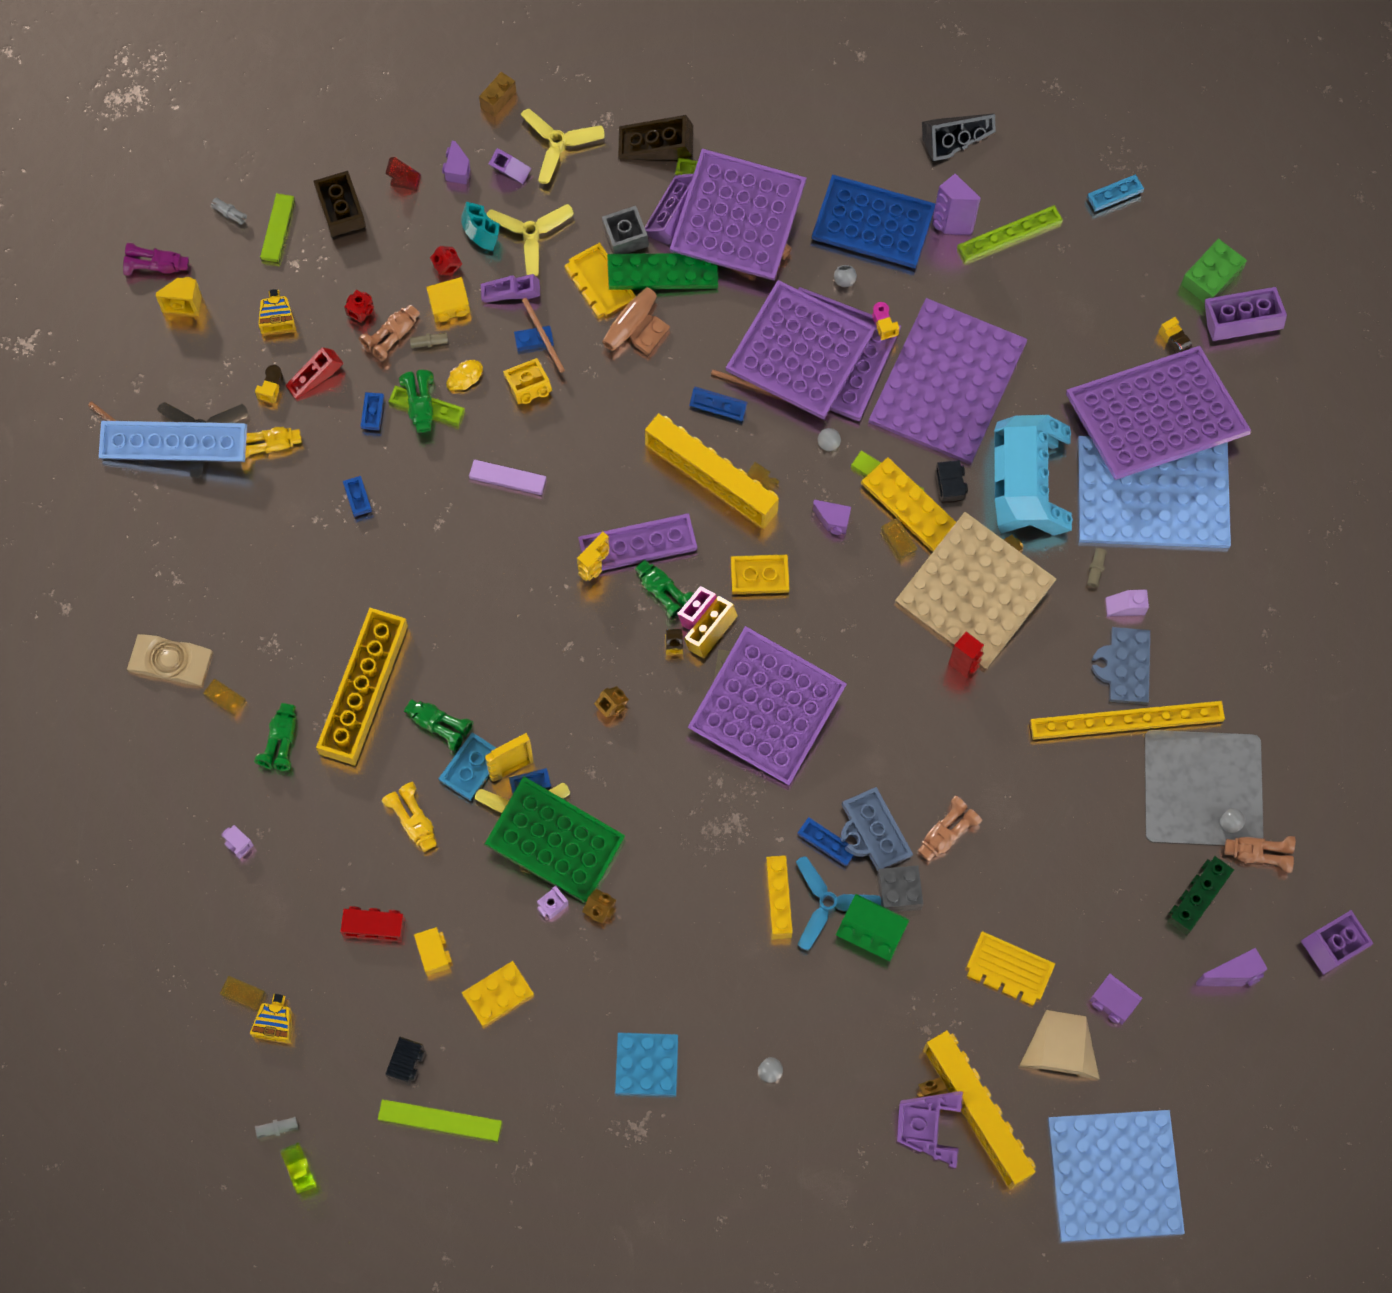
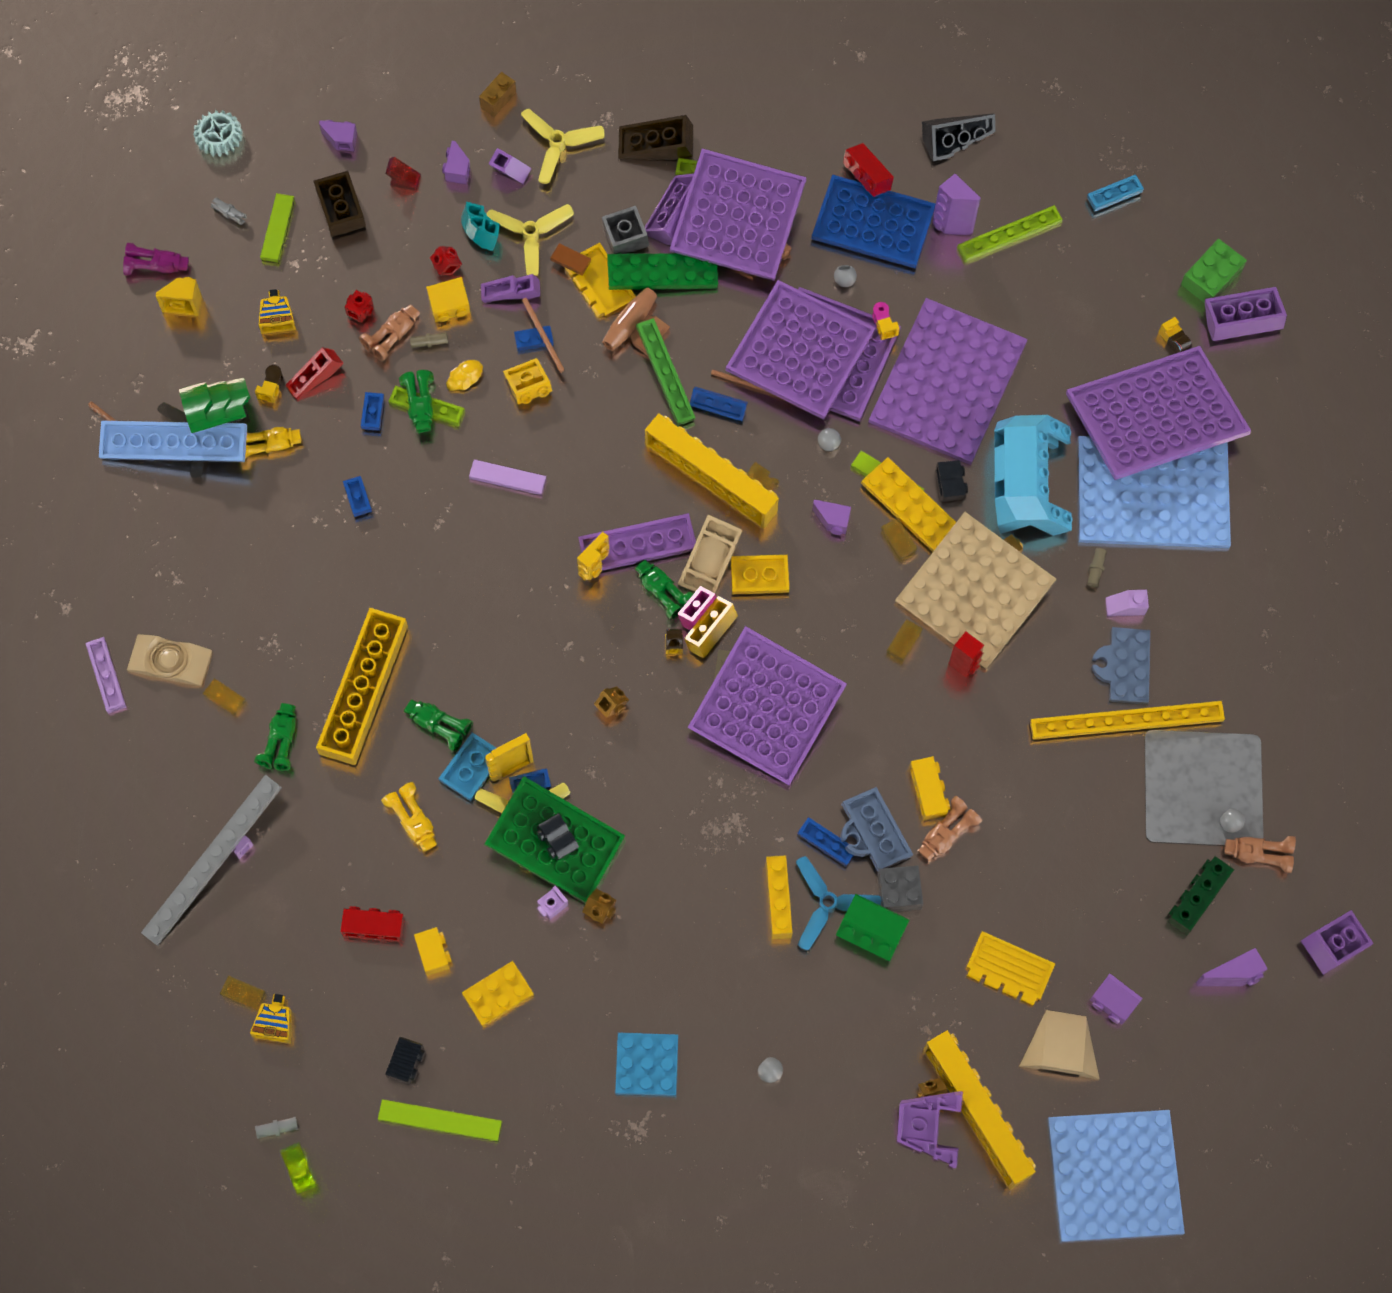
none -> lavender tile [85,637,126,714]
none -> light grey plate [141,775,282,945]
none -> green slope [179,378,250,434]
none -> light aqua gear [193,110,243,157]
none -> medium lavender slope [319,120,357,152]
none -> black brick [536,813,579,861]
none -> dark orange tile [550,243,591,276]
none -> bright green plate [636,318,695,426]
none -> tan slope [678,515,743,594]
none -> red brick [843,143,894,197]
none -> clear yellow plate [887,619,923,661]
none -> yellow brick [909,756,950,821]

